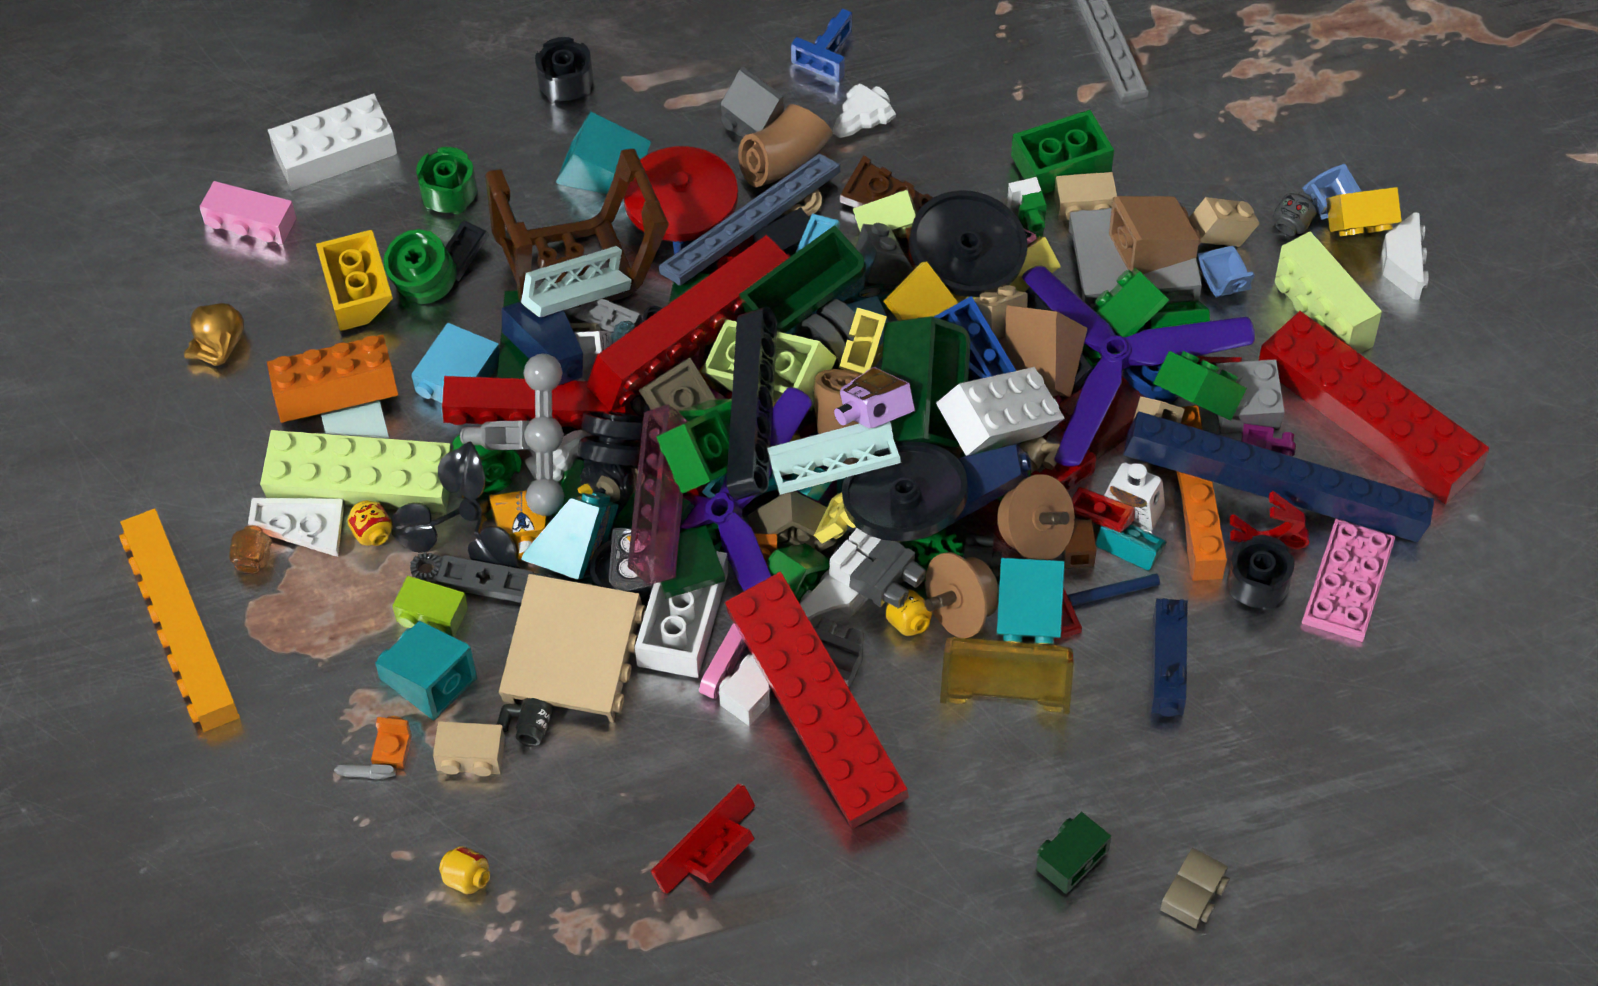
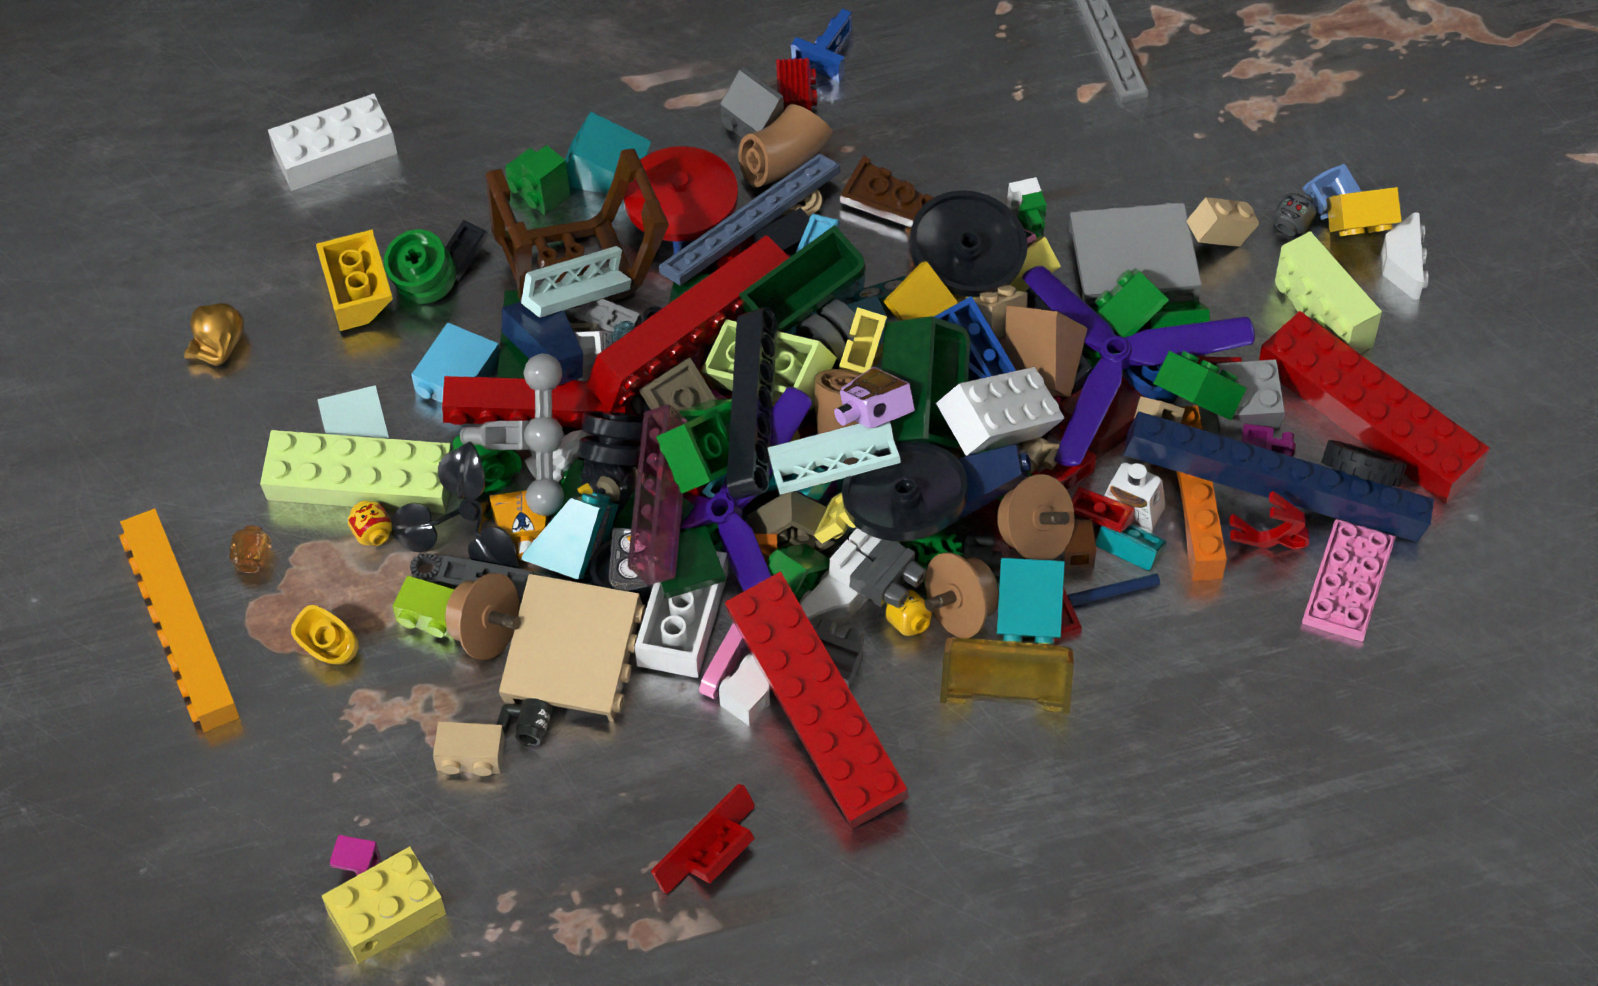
bright pink brick [199,181,297,244] -> none
white wing [248,498,345,557] -> none
orange brick [267,335,398,423] -> none
light grey piece [334,764,396,779] -> none
orange bracket [371,716,412,769] -> none
teal slope [375,621,477,721] -> none
green brick [416,147,477,214] -> none
yellow head [439,846,490,895] -> none
black brick [535,37,593,103] -> none
white rock [833,83,896,138] -> none
yellowish green brick [853,190,917,239] -> none
dark grey slope [856,223,915,286] -> none
green brick [1011,110,1114,194] -> none
dark green brick [1036,811,1112,894] -> none
tan brick [1054,172,1117,221] -> none
medium nougat slope [1109,196,1201,274] -> none
dark blue brick [1151,598,1188,717] -> none
dark tan brick [1160,848,1230,929] -> none
medium blue piece [1197,246,1255,297] -> none
black brick [1227,535,1295,609] -> none
none -> yellow piece [291,605,359,665]
none -> light yellow piece [322,847,446,964]
none -> dark pink panel [330,835,381,876]
none -> medium nougat piece [445,573,521,660]
none -> green brick [505,145,570,215]
none -> red brick [776,57,817,112]
none -> black tyre [1321,440,1407,487]

